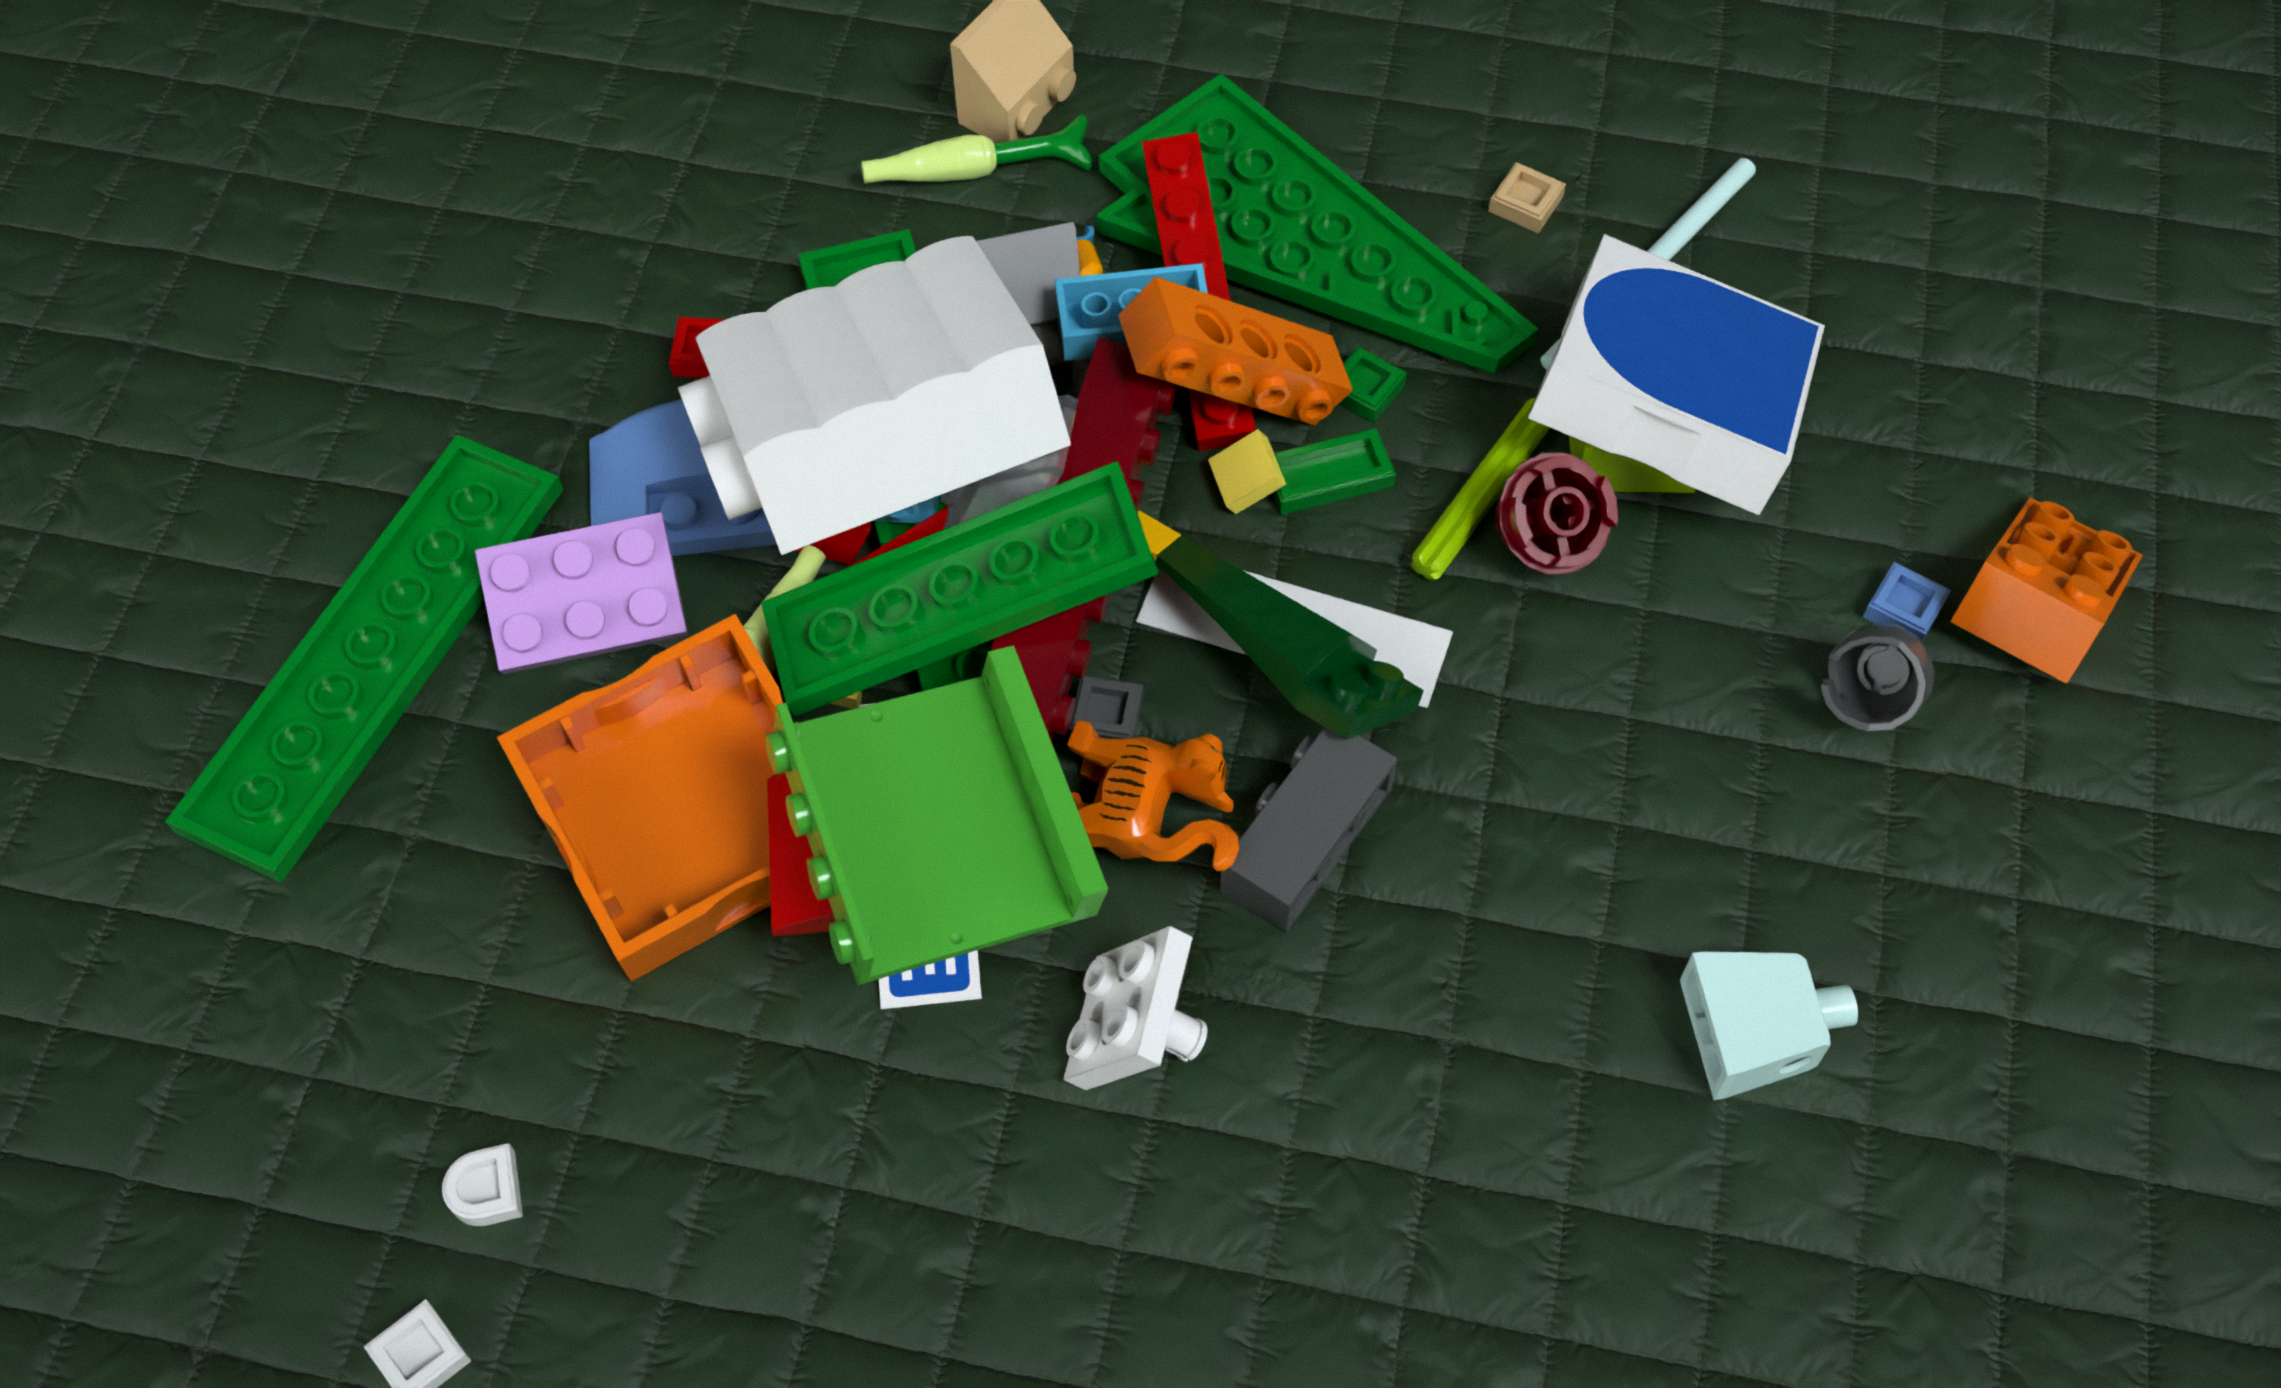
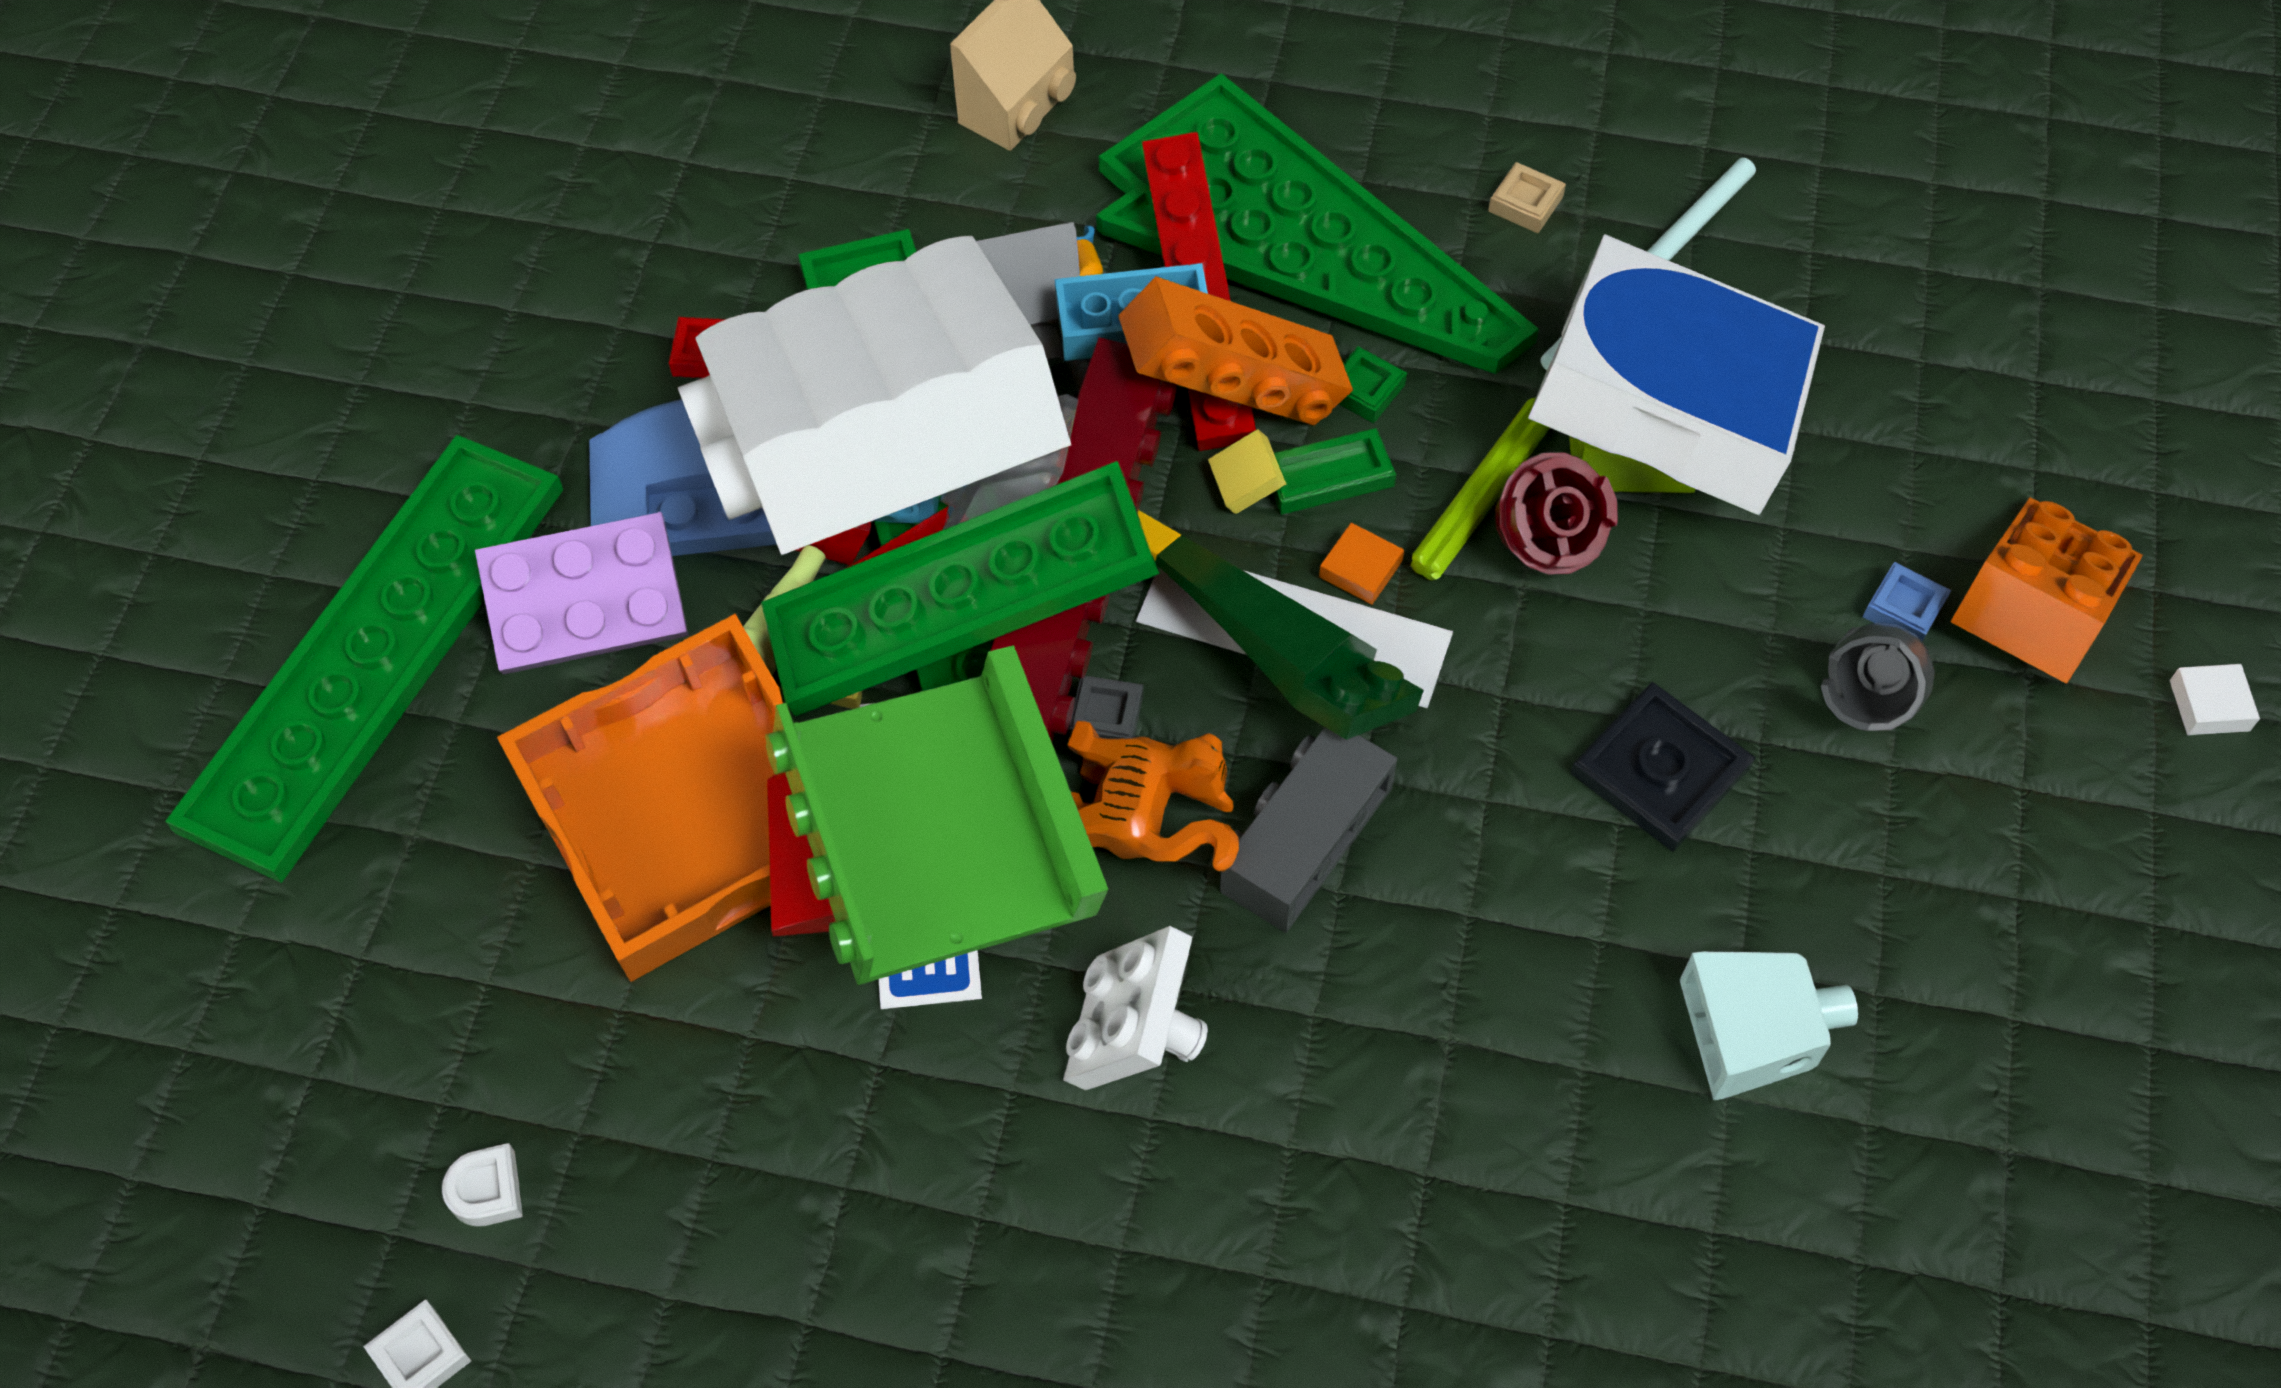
yellowish green piece [861,114,1093,183] -> none
none -> orange tile [1319,523,1404,605]
none -> black tile [1570,681,1756,852]
none -> white tile [2170,664,2260,735]

